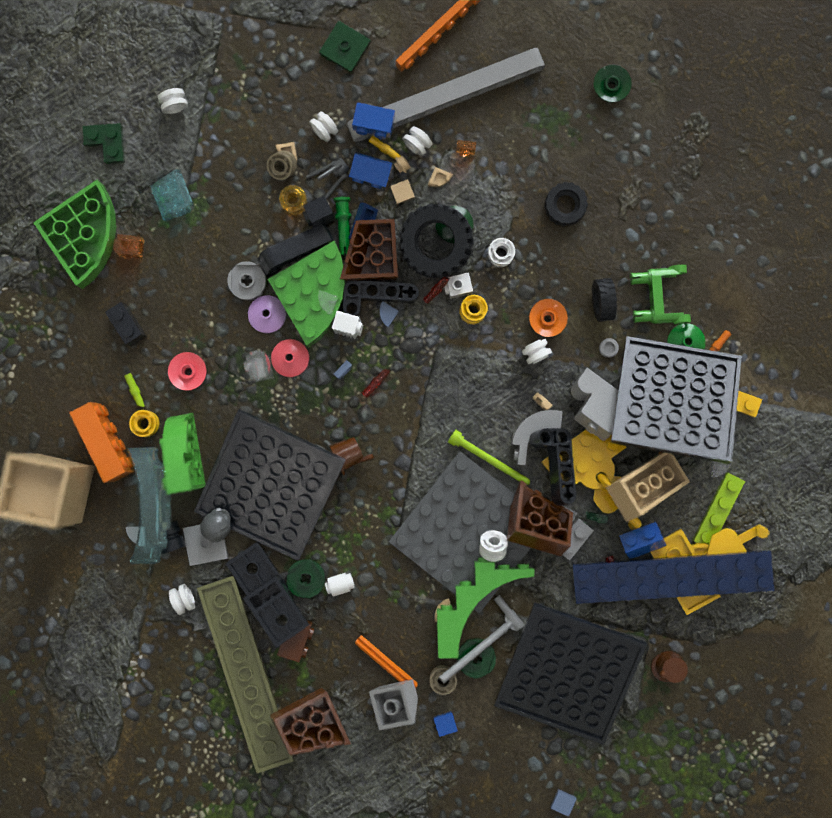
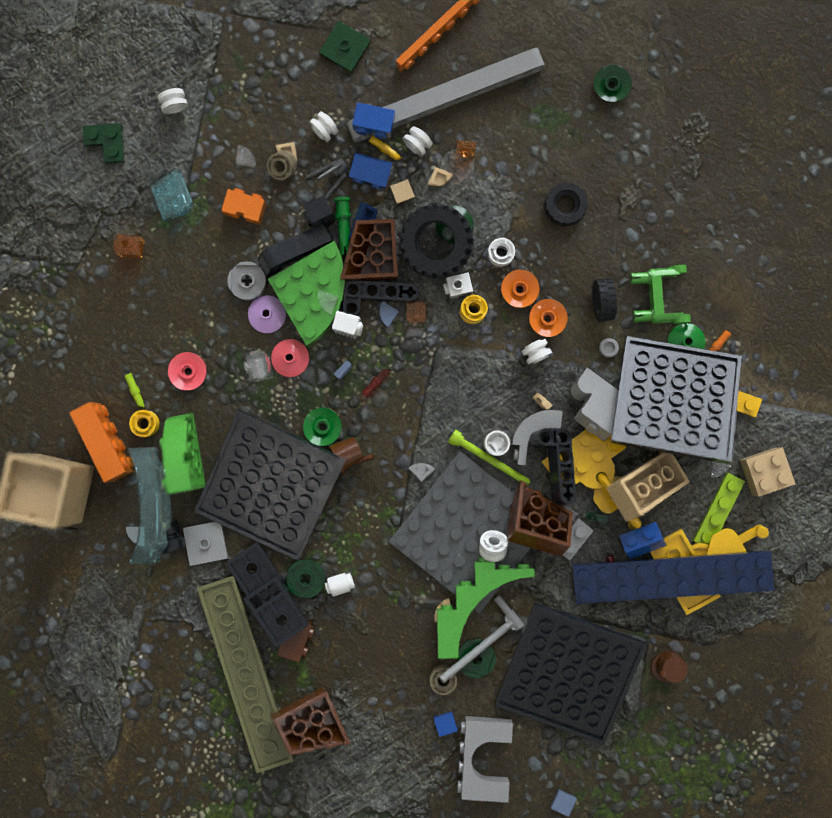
bright green brick [33,179,116,289] -> none
black brick [105,302,147,347] -> none
white wheel [169,584,195,615] -> none
dark grey hair [200,508,231,543] -> none
clear yellow wheel [279,185,308,215] -> none
orange axle [355,635,418,689] -> none
light grey slope [369,679,418,730] -> none
tan plate [394,155,411,173] -> none
clear red piece [423,277,450,304] -> none
none -> orange brick [221,188,267,225]
none -> clear tile [236,145,256,167]
none -> green dish [303,408,342,446]
none -> clear orange tile [406,302,426,322]
none -> light grey tile [409,463,435,482]
none -> light grey arch [457,716,513,802]
none -> white wheel [483,431,510,456]
none -> orange dish [501,270,539,308]
none -> tan brick [740,447,795,497]

